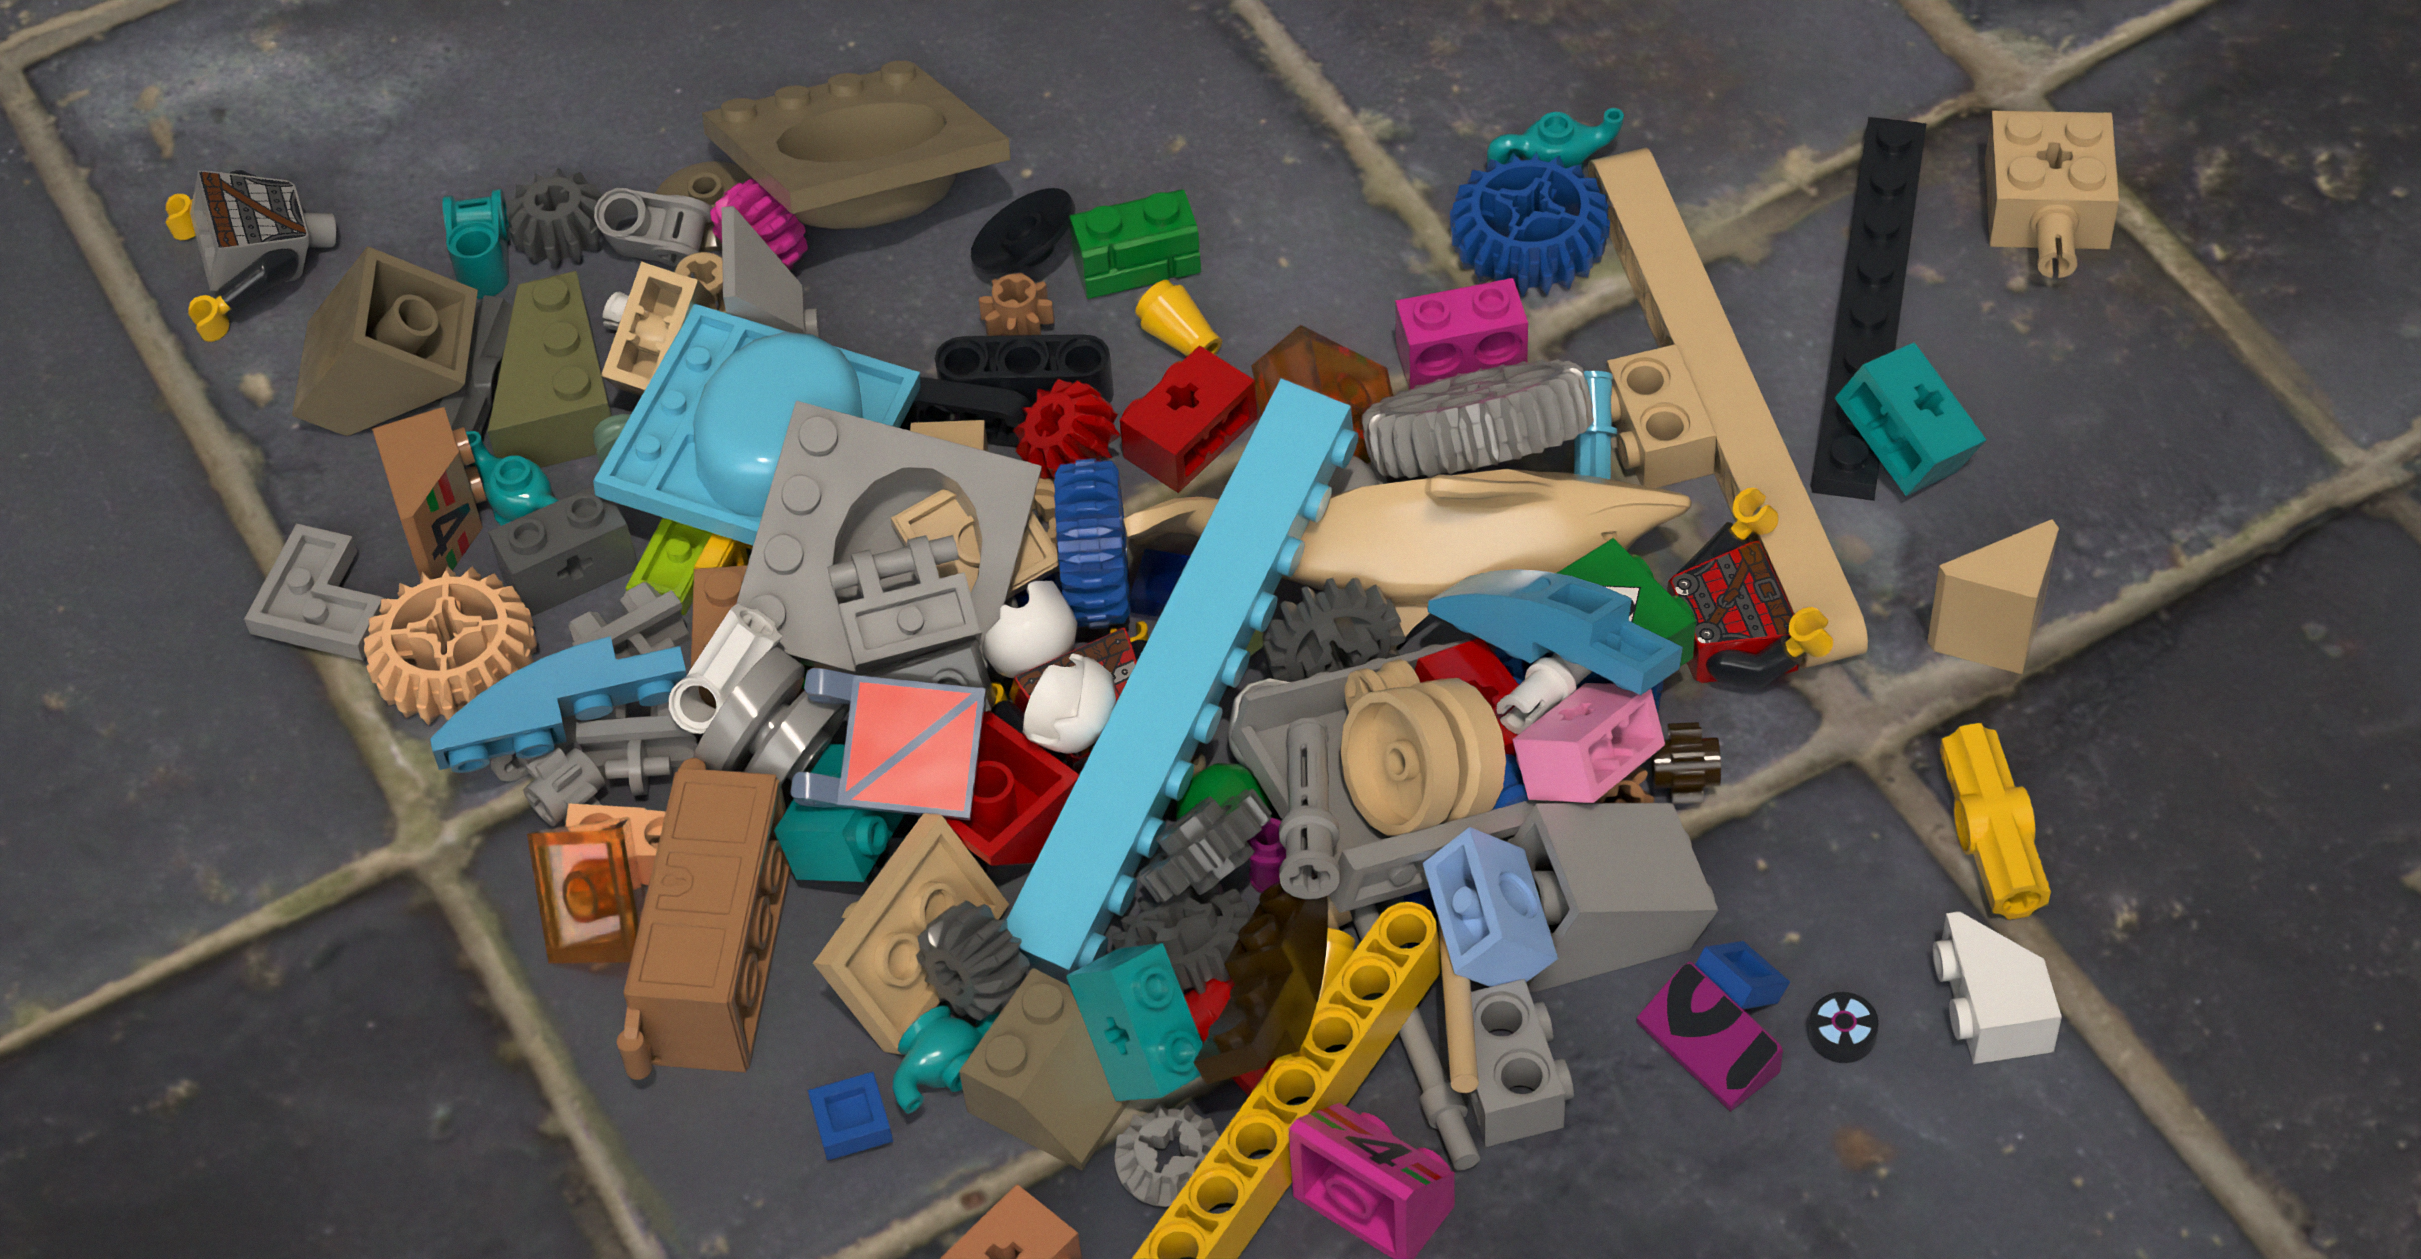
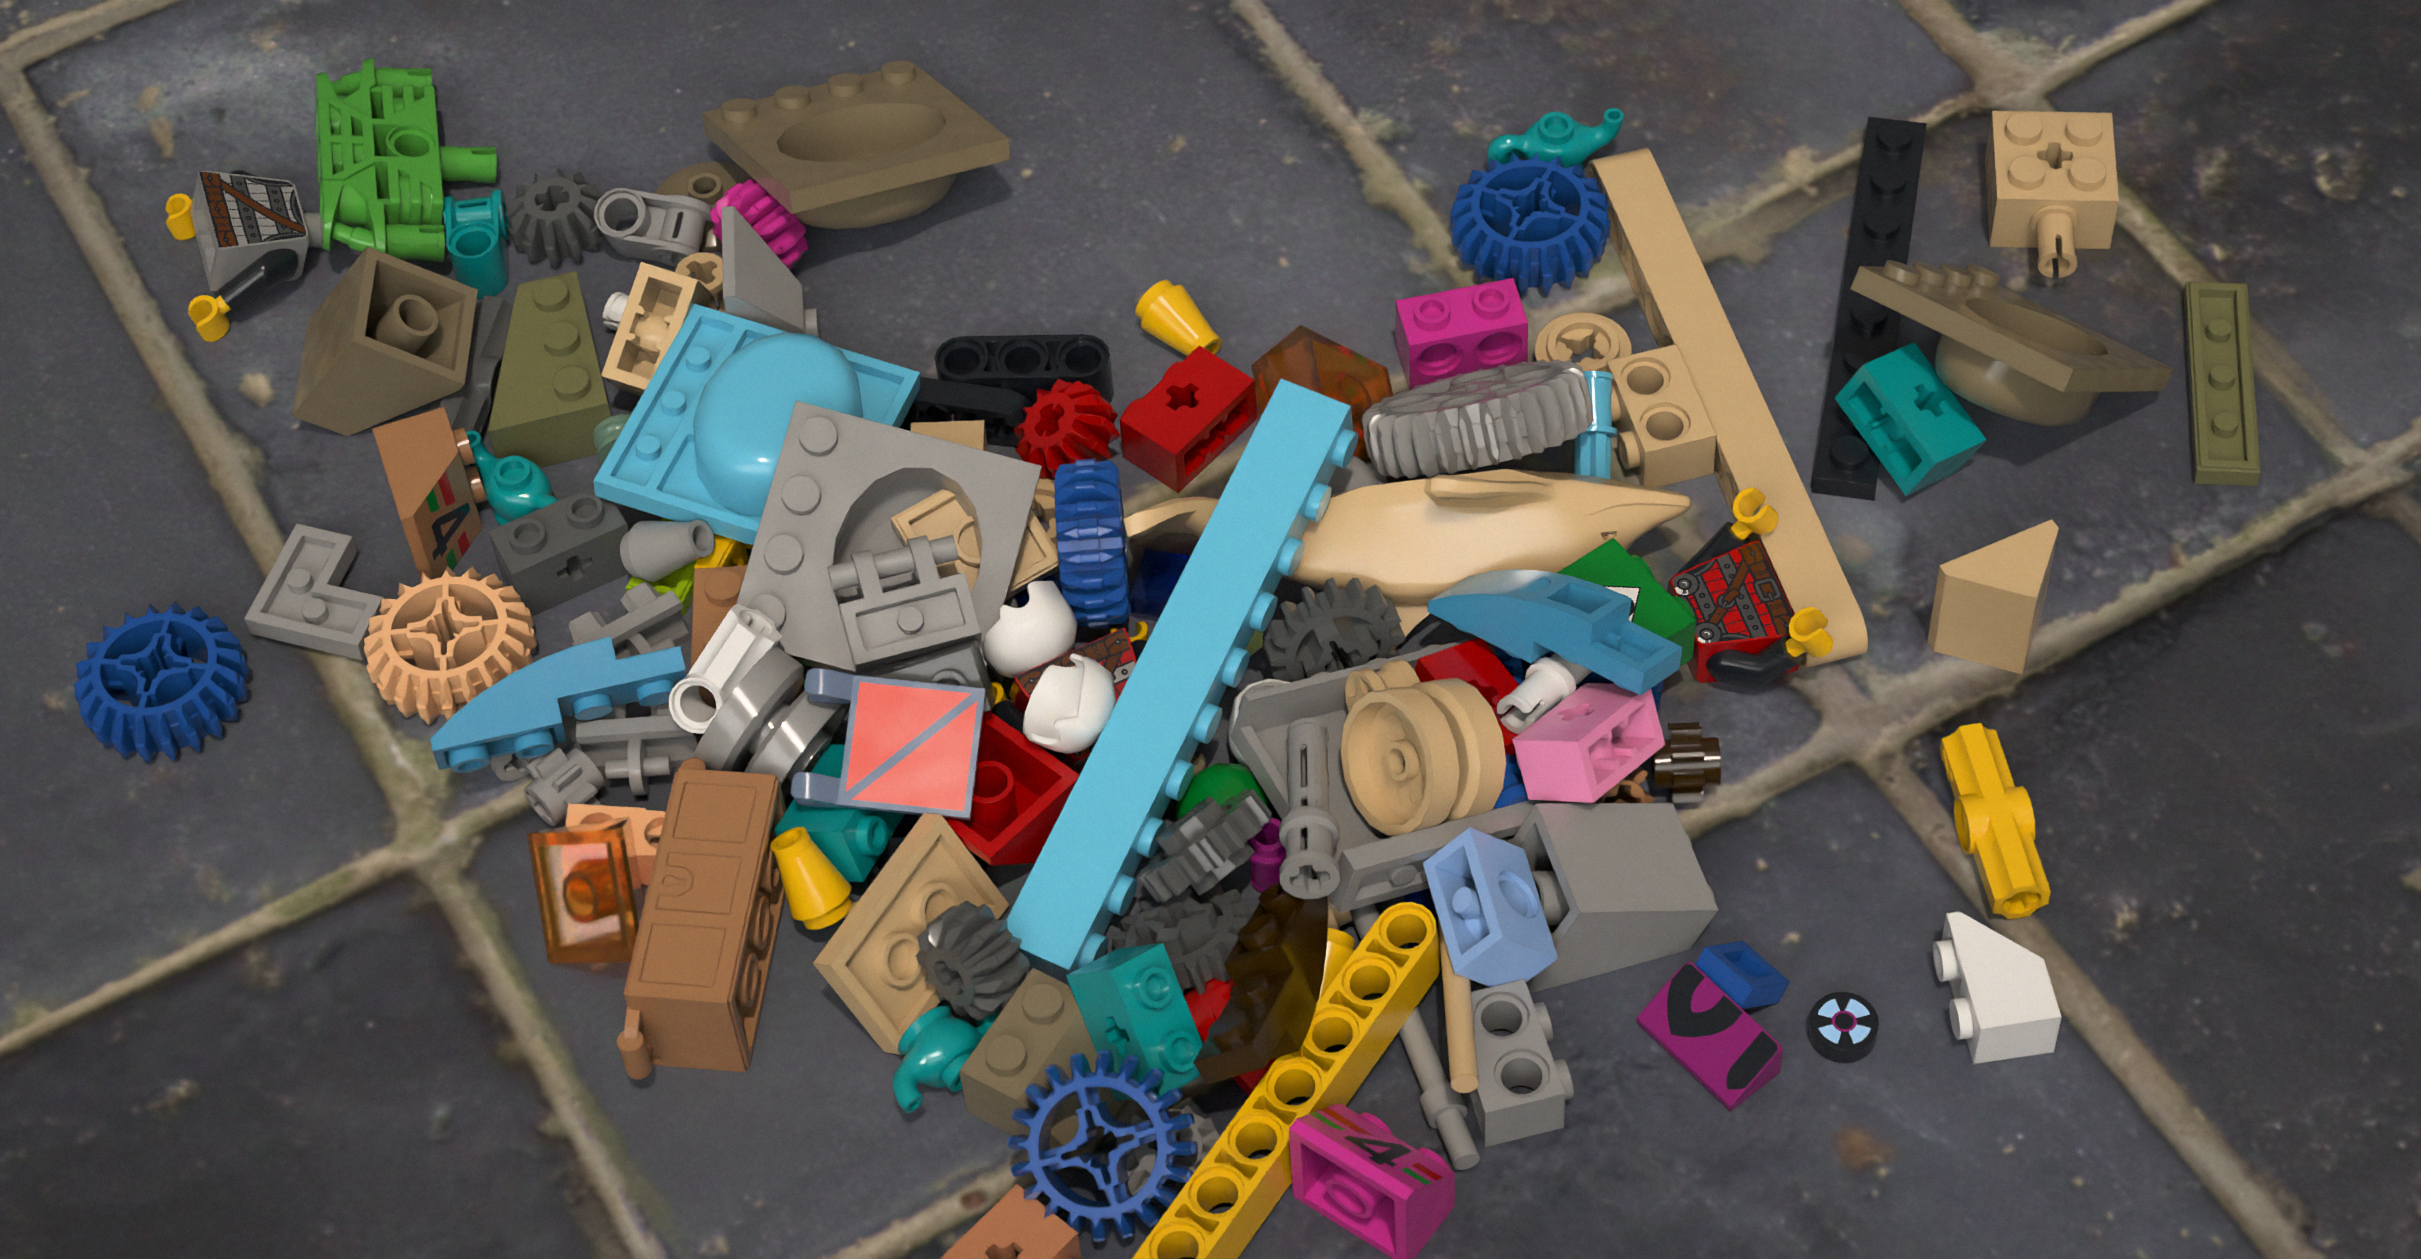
blue plate [808,1071,893,1161] -> none
black dish [971,188,1075,274] -> none
medium nougat gear [978,273,1055,336] -> none
green brick [1069,189,1201,299] -> none
none -> blue gear [73,601,250,763]
none -> bright green piece [315,57,497,262]
none -> light grey cone [620,520,715,582]
none -> yellow cone [770,827,852,930]
none -> blue gear [1008,1050,1198,1241]
none -> tan gear [1534,312,1632,372]
none -> dark tan piece [1850,260,2173,428]
none -> olive tile [2183,281,2261,486]

